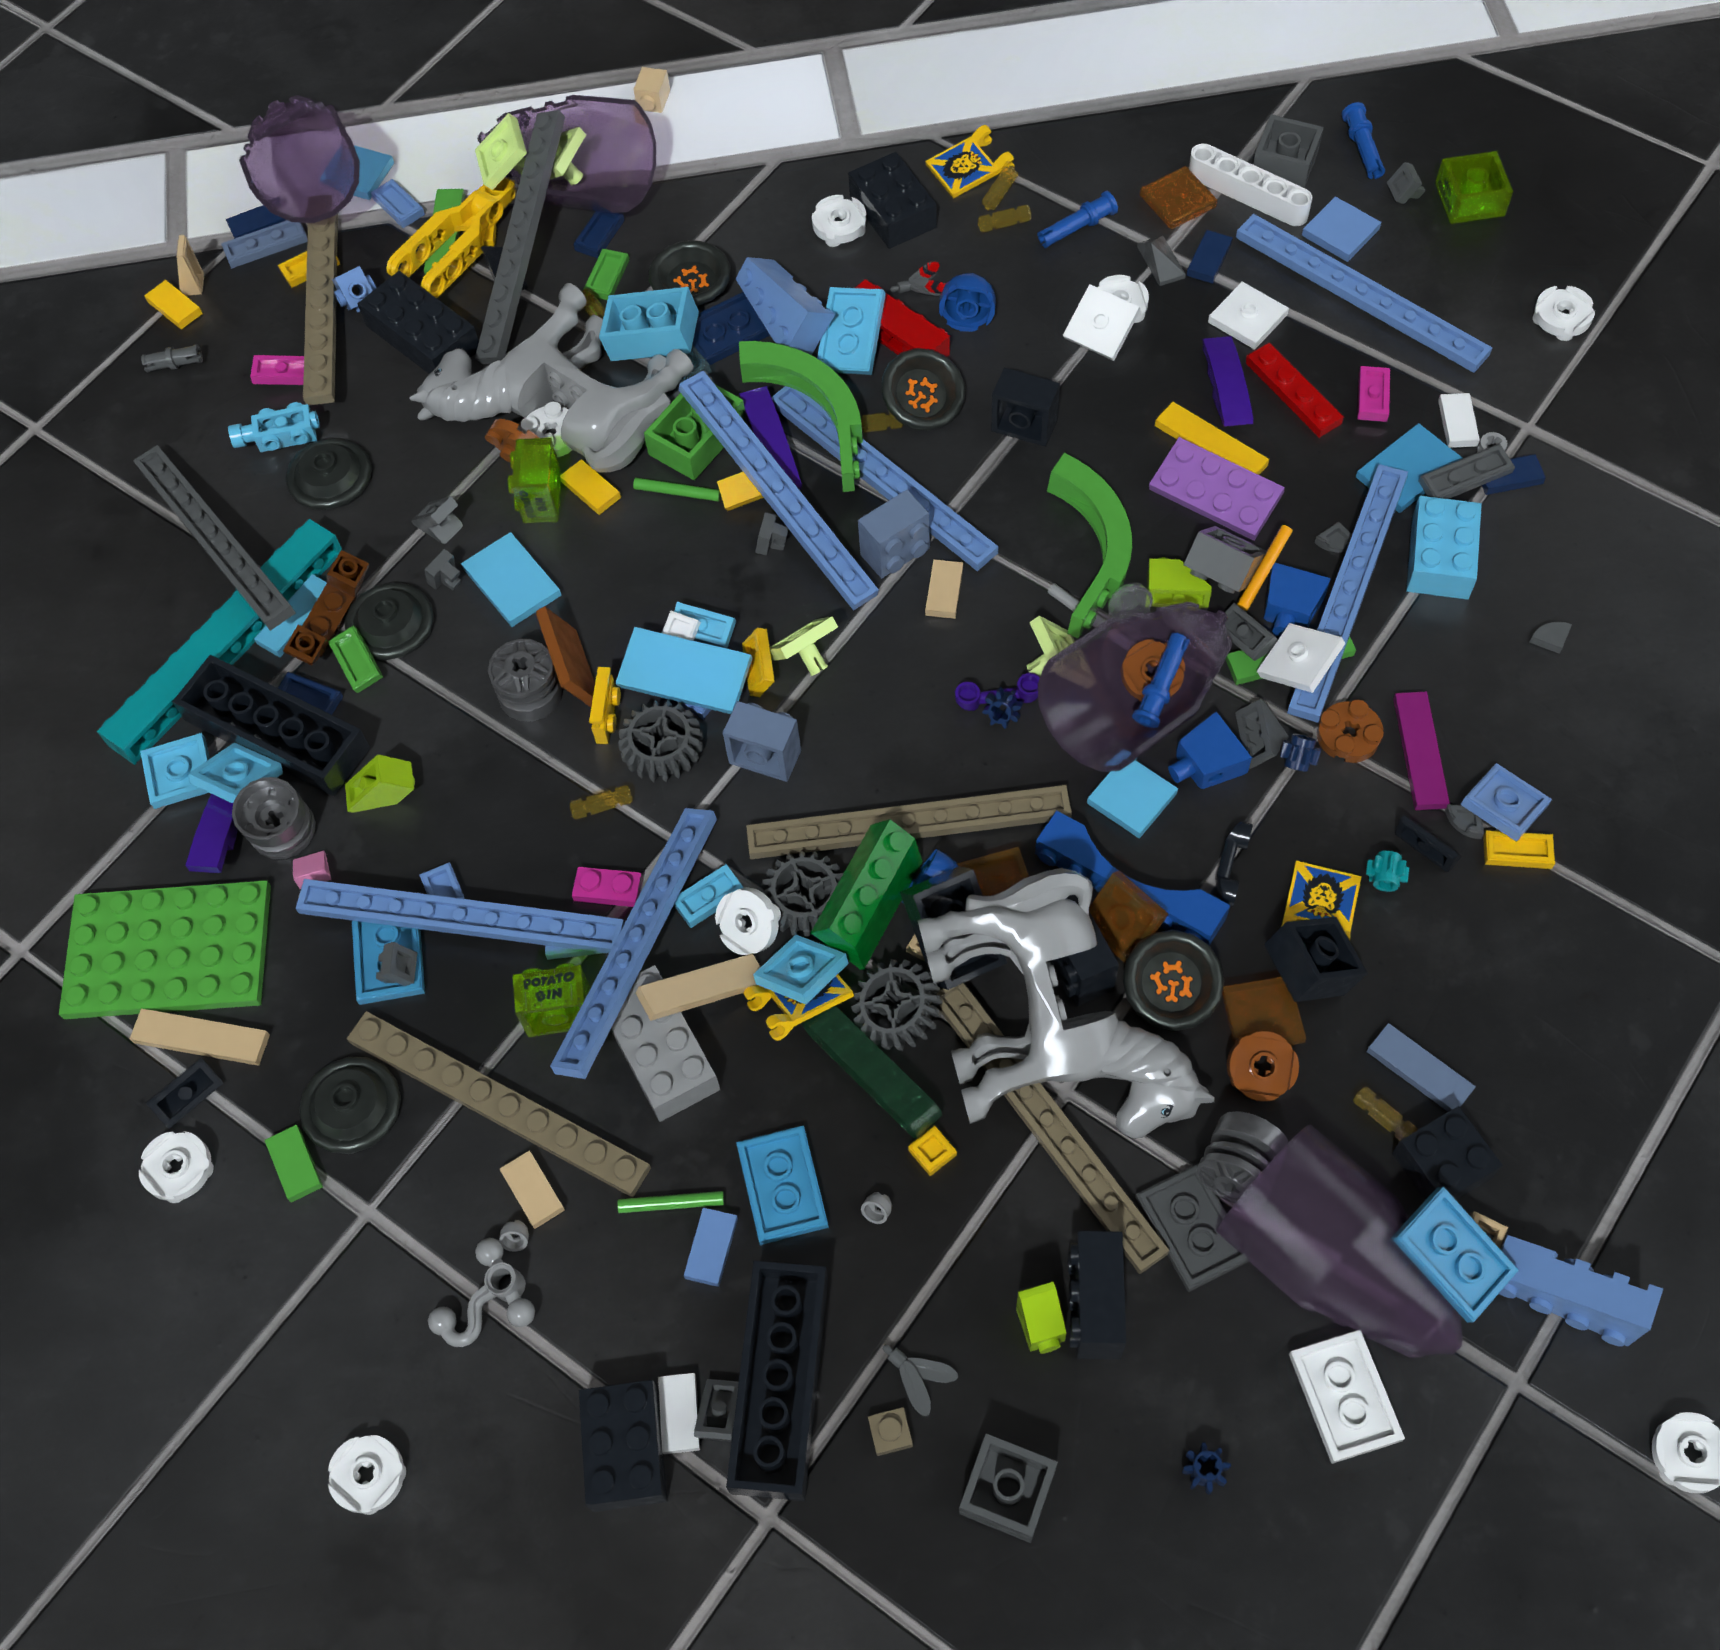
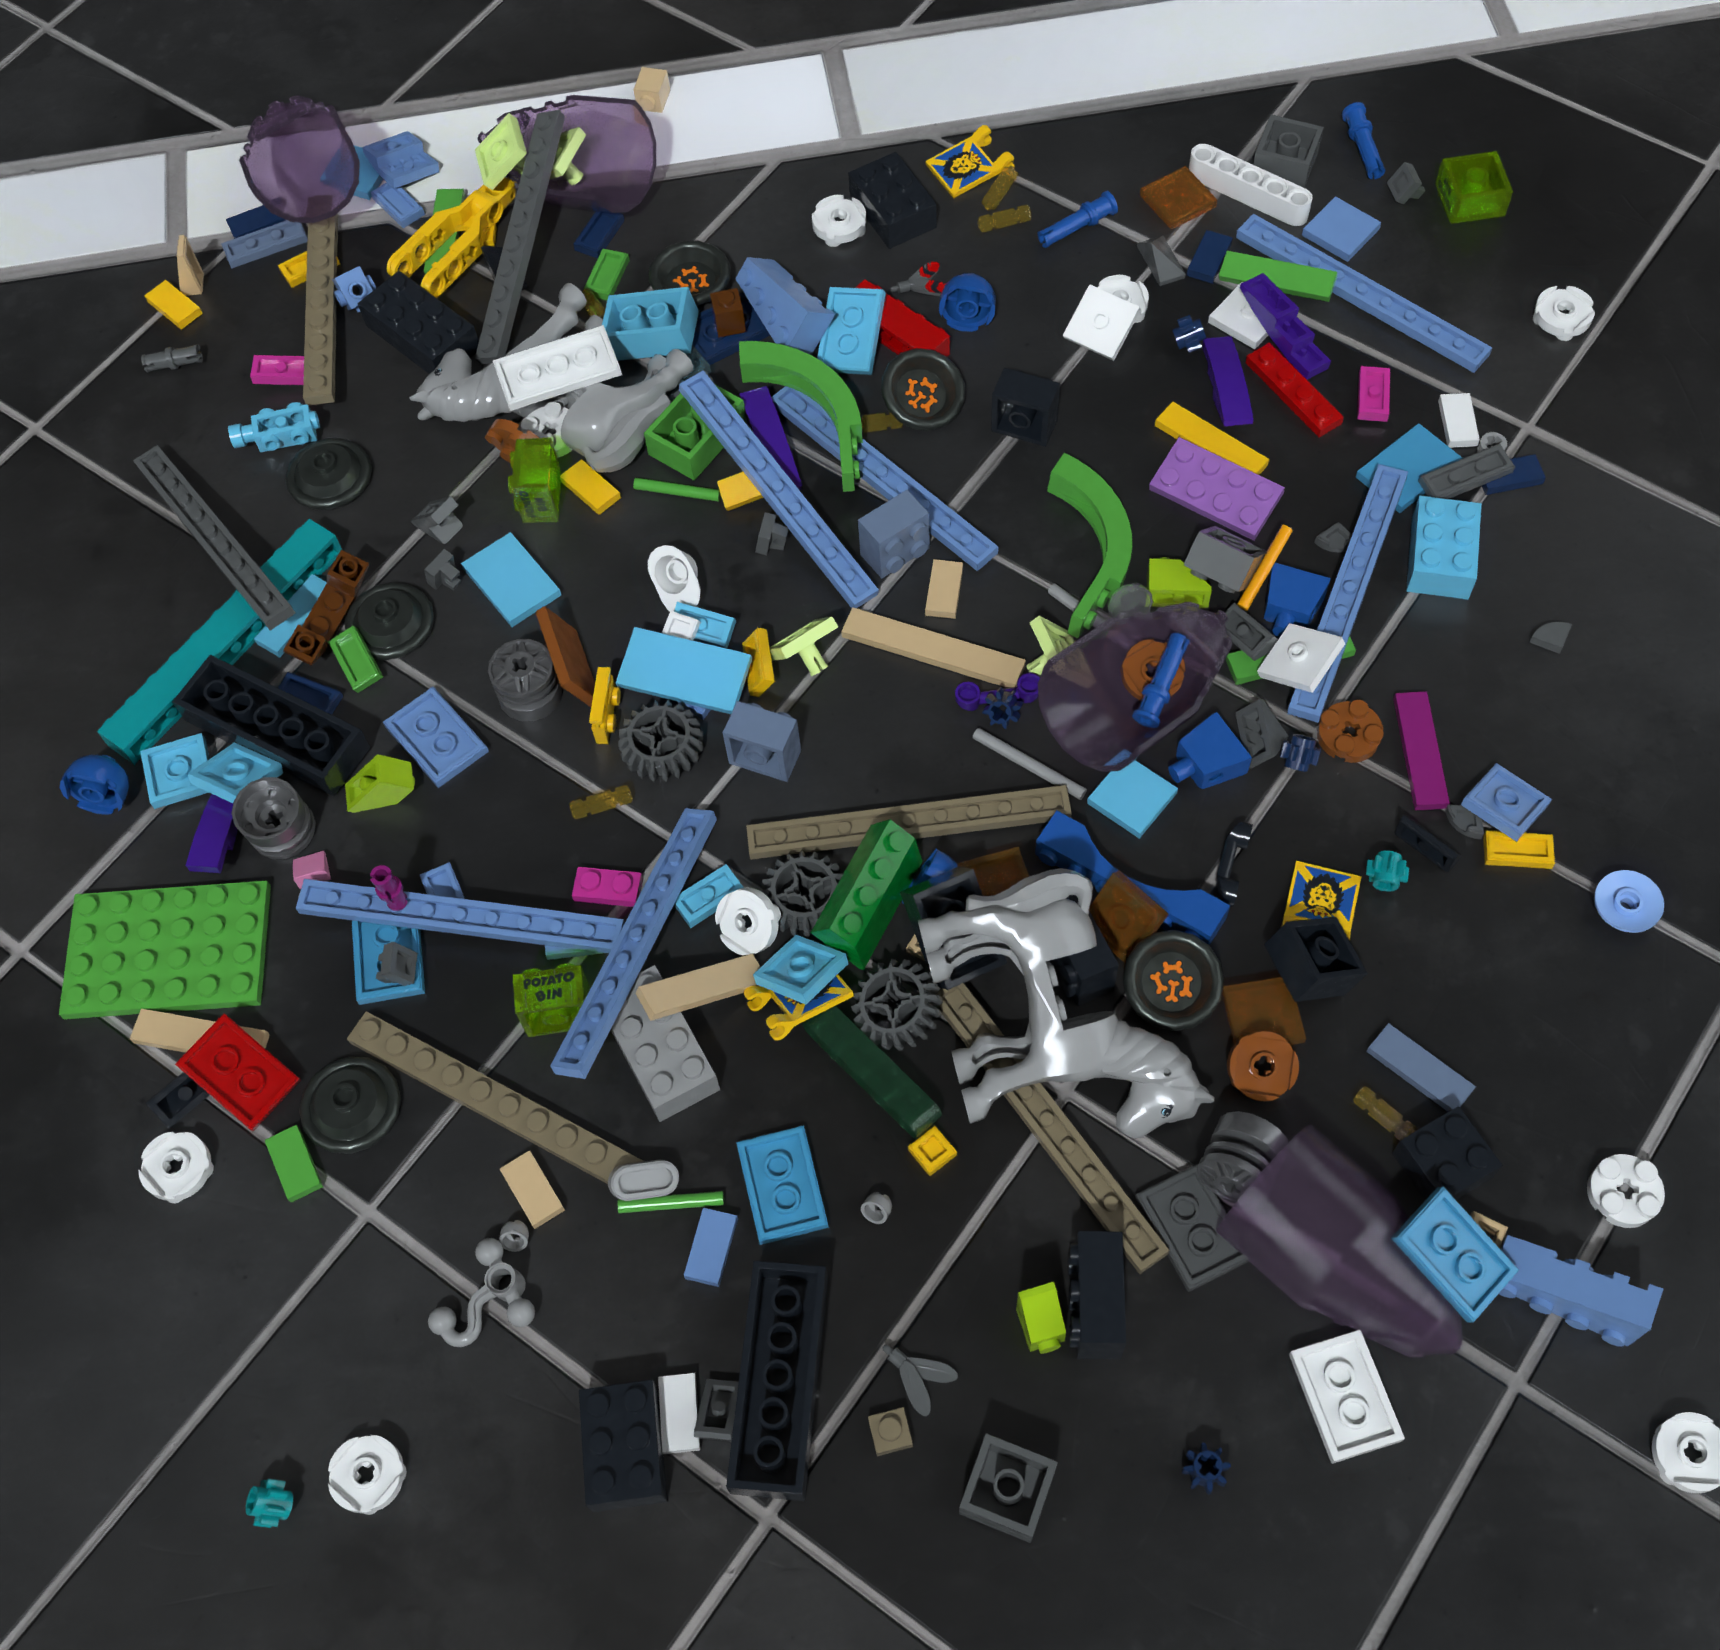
none -> blue cylinder [59,755,129,815]
none -> red tile [175,1013,301,1132]
none -> teal gear [246,1478,293,1528]
none -> medium blue slope [362,131,439,189]
none -> magenta pin [370,865,408,911]
none -> medium blue tile [383,687,489,788]
none -> white tile [493,325,622,411]
none -> light grey tile [608,1159,679,1201]
none -> white piece [648,545,700,611]
none -> reddish brown brick [710,288,746,338]
none -> tan tile [841,607,1026,688]
none -> light grey bar [973,728,1087,800]
none -> dark blue gear [1172,315,1207,353]
none -> bright green tile [1219,251,1337,302]
none -> dark purple slope [1240,273,1331,380]
none -> white plate [1587,1154,1665,1228]
none -> light blue dish [1594,870,1664,933]

